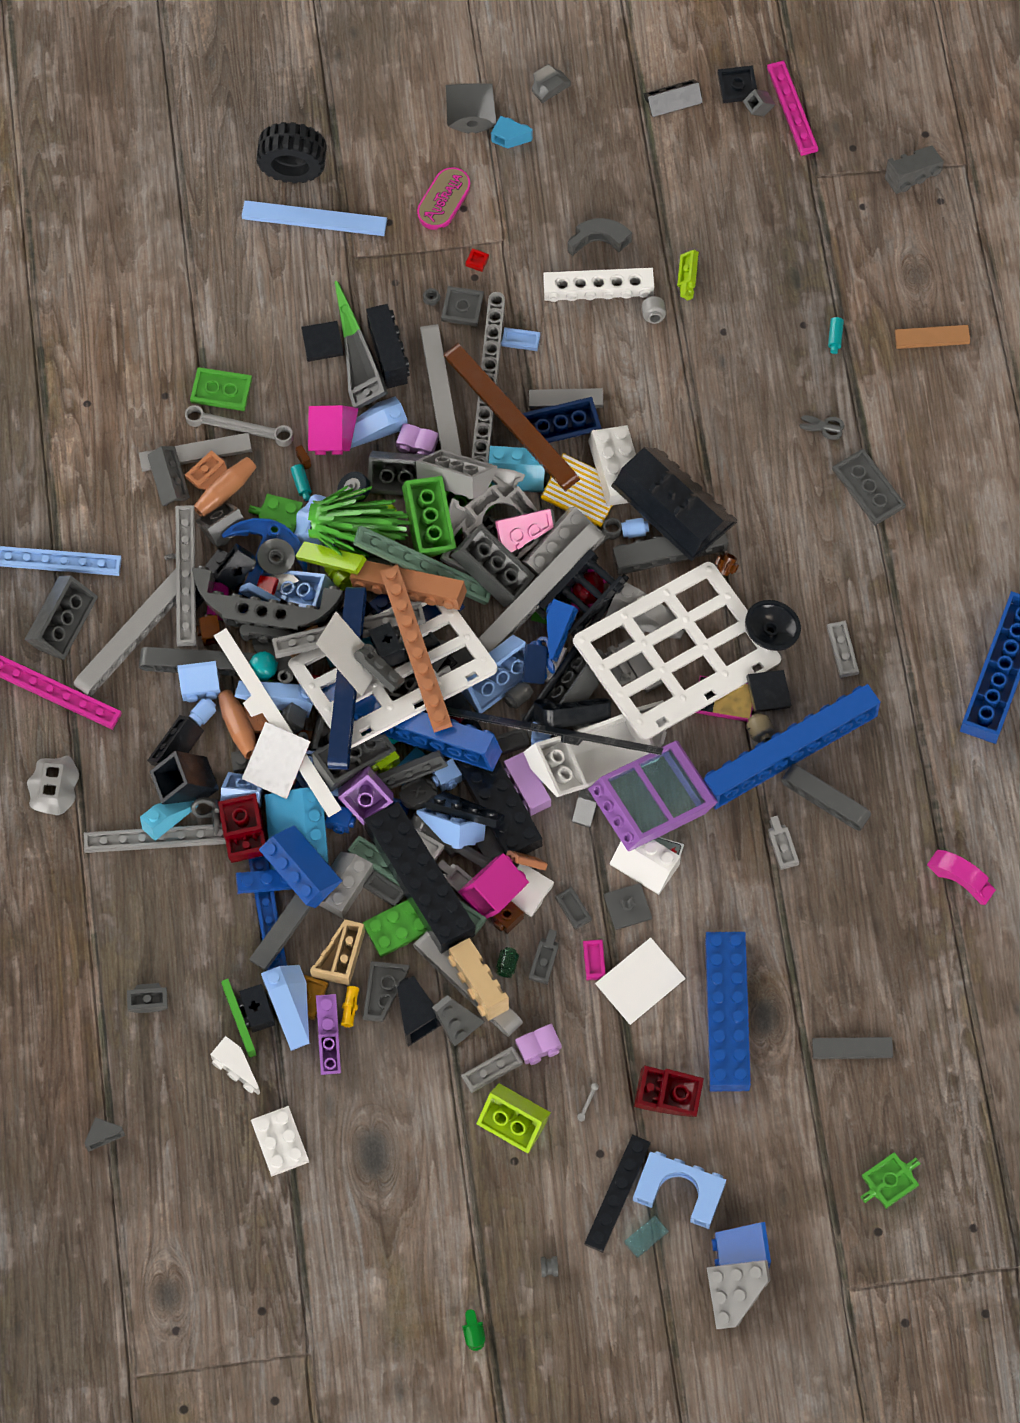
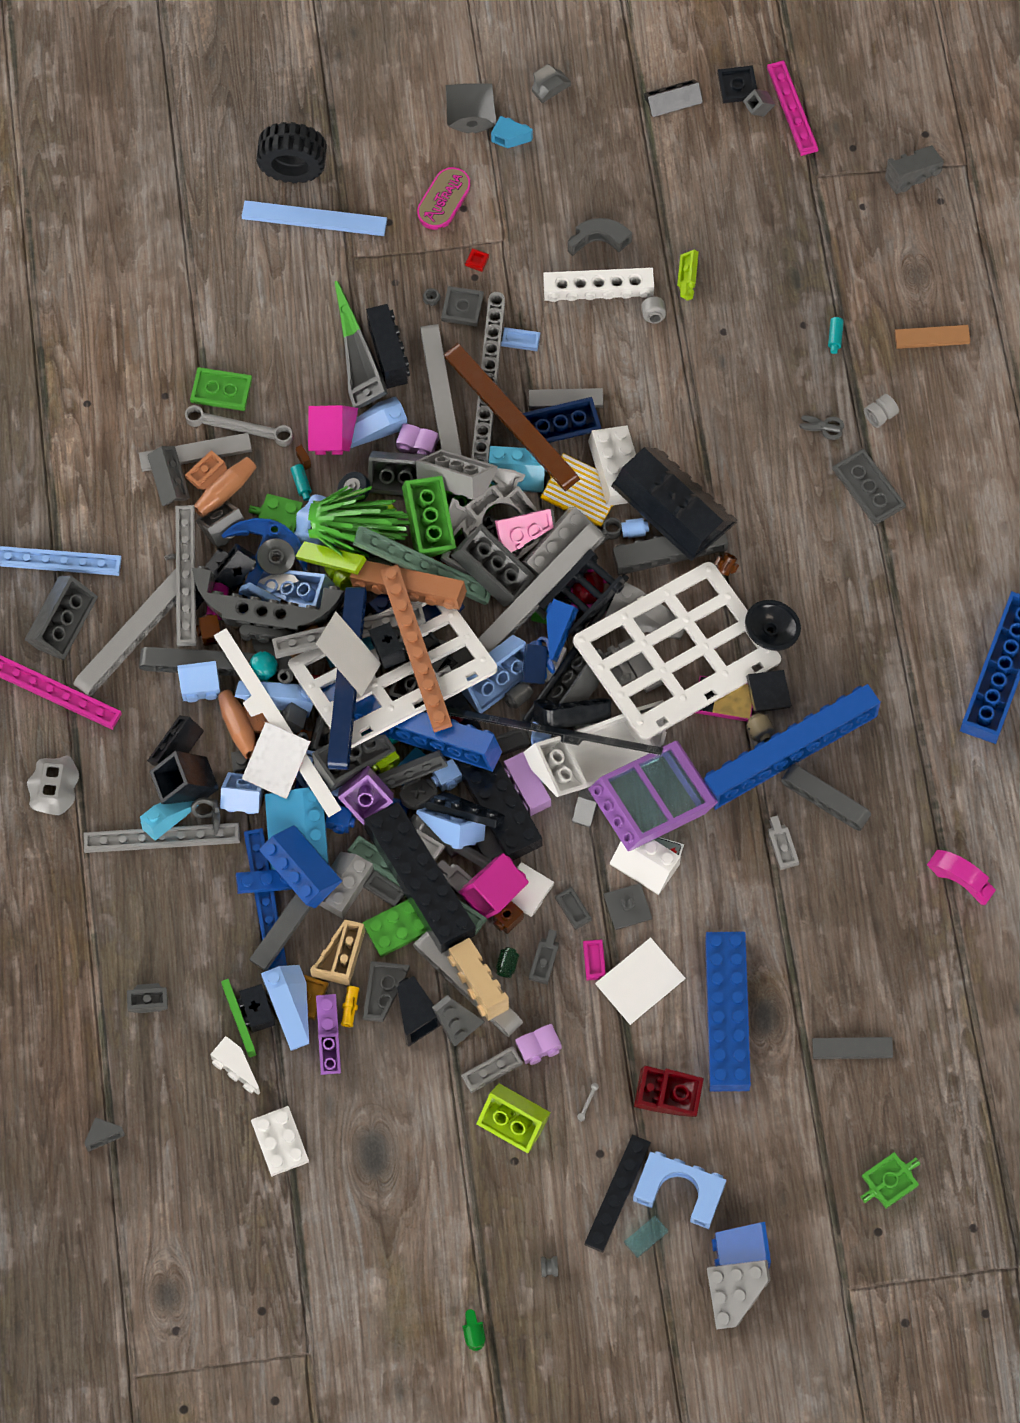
light blue brick [188,698,216,726] -> none
dark red slope [218,793,267,863] -> none
red tile [257,575,279,595] -> none
black tile [301,321,344,362] -> none
dark grey plate [354,644,405,692] -> none
nougat tile [506,850,548,870] -> none
light grey tile [827,620,859,678] -> none
none -> light grey wheel [864,394,899,428]

